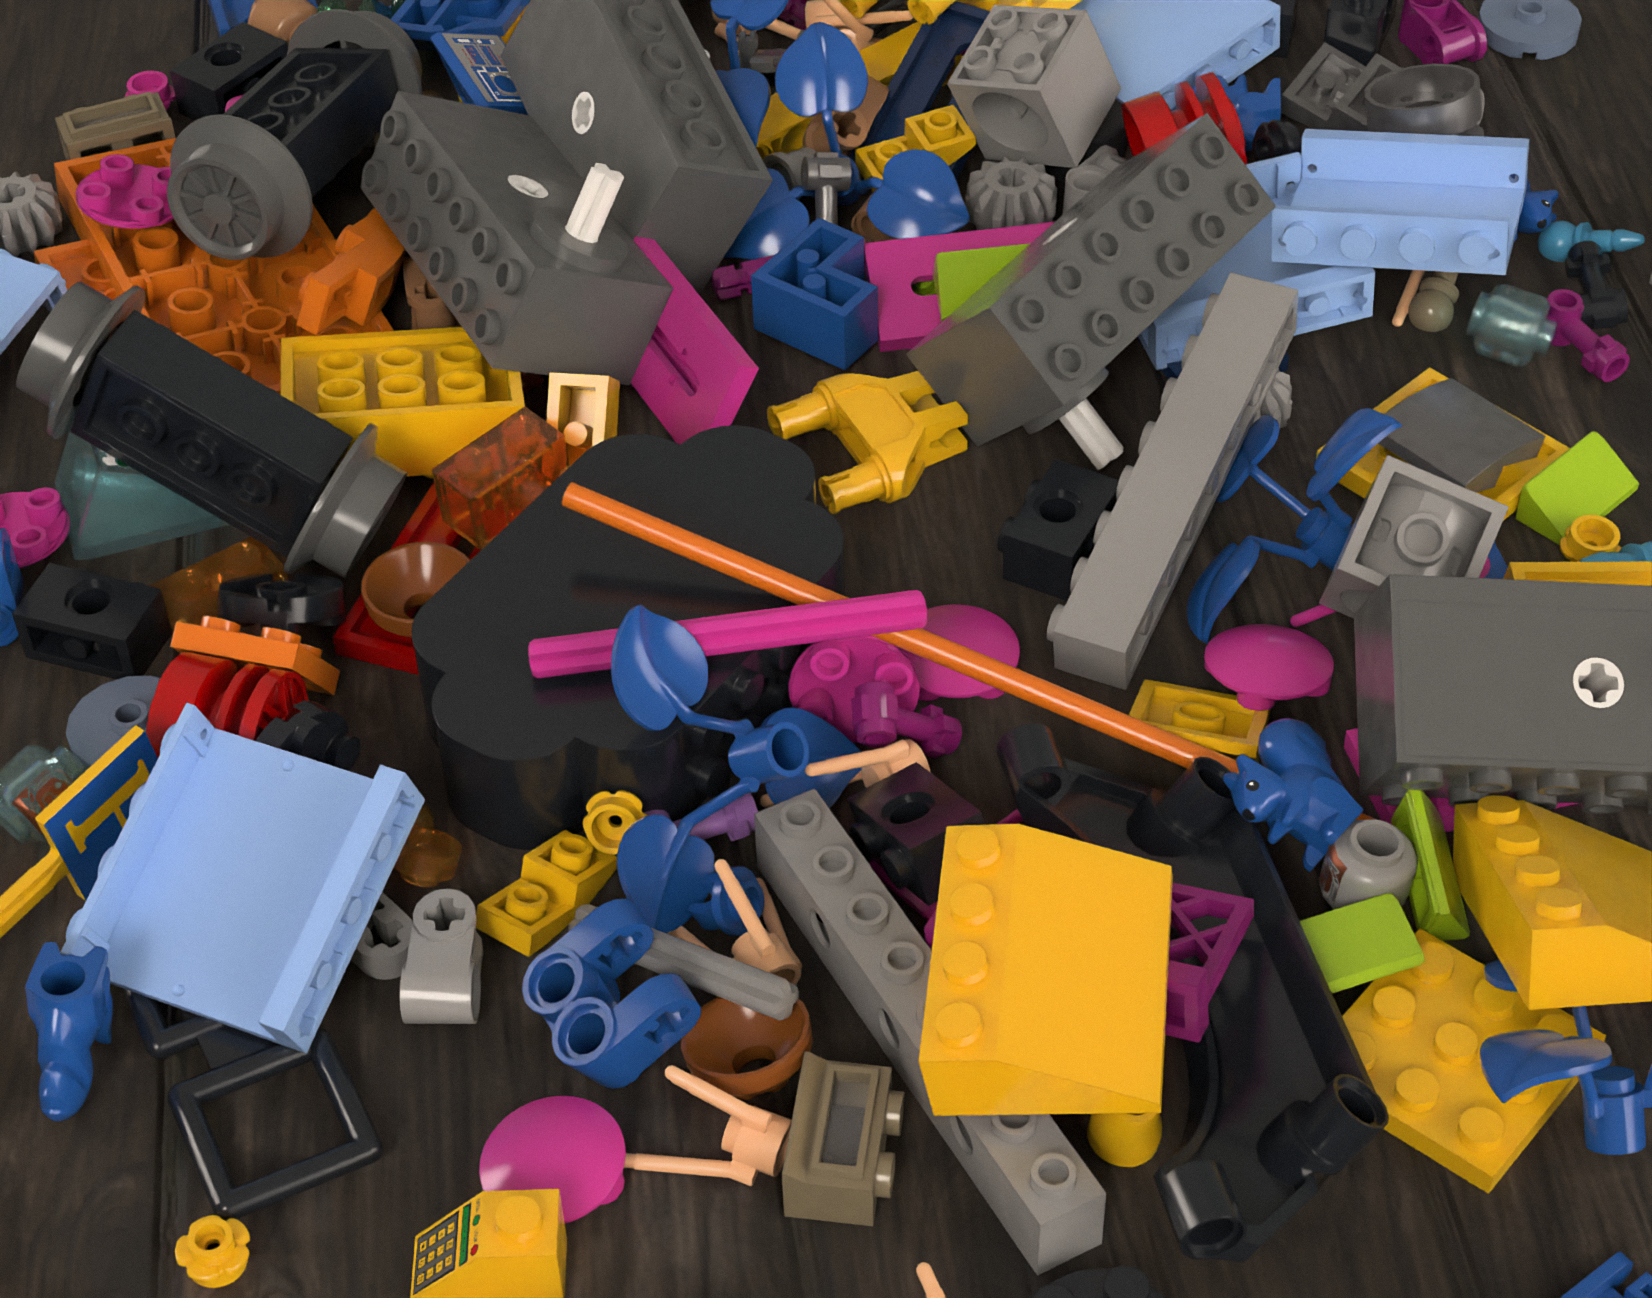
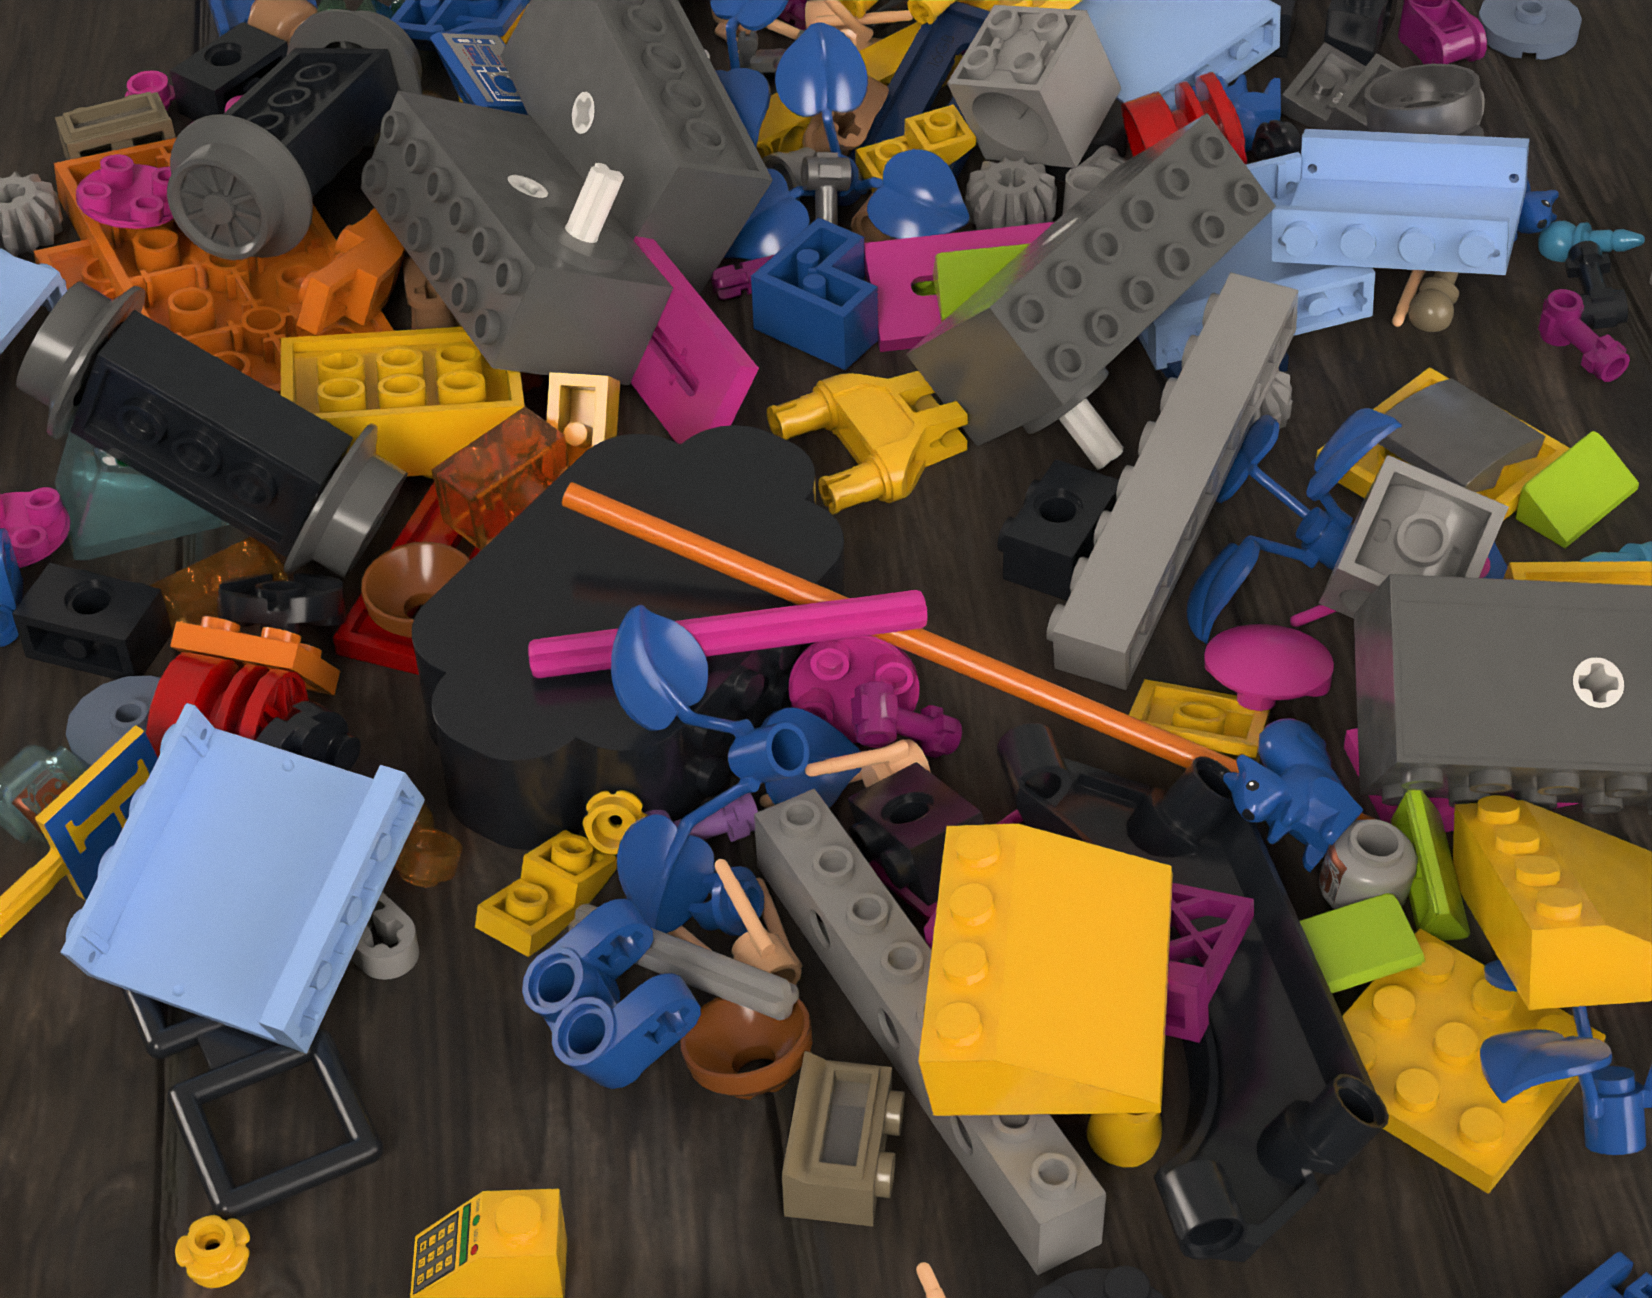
blue animal [25,942,113,1122] -> none
light grey piece [400,888,484,1024] -> none
dark pink dish [479,1096,626,1224] -> none
light nougat plant [624,1065,792,1186] -> none
dark pink dish [902,604,1020,701] -> none
clear light blue head [1466,284,1558,367] -> none
yellow plate [1560,515,1621,562] -> none

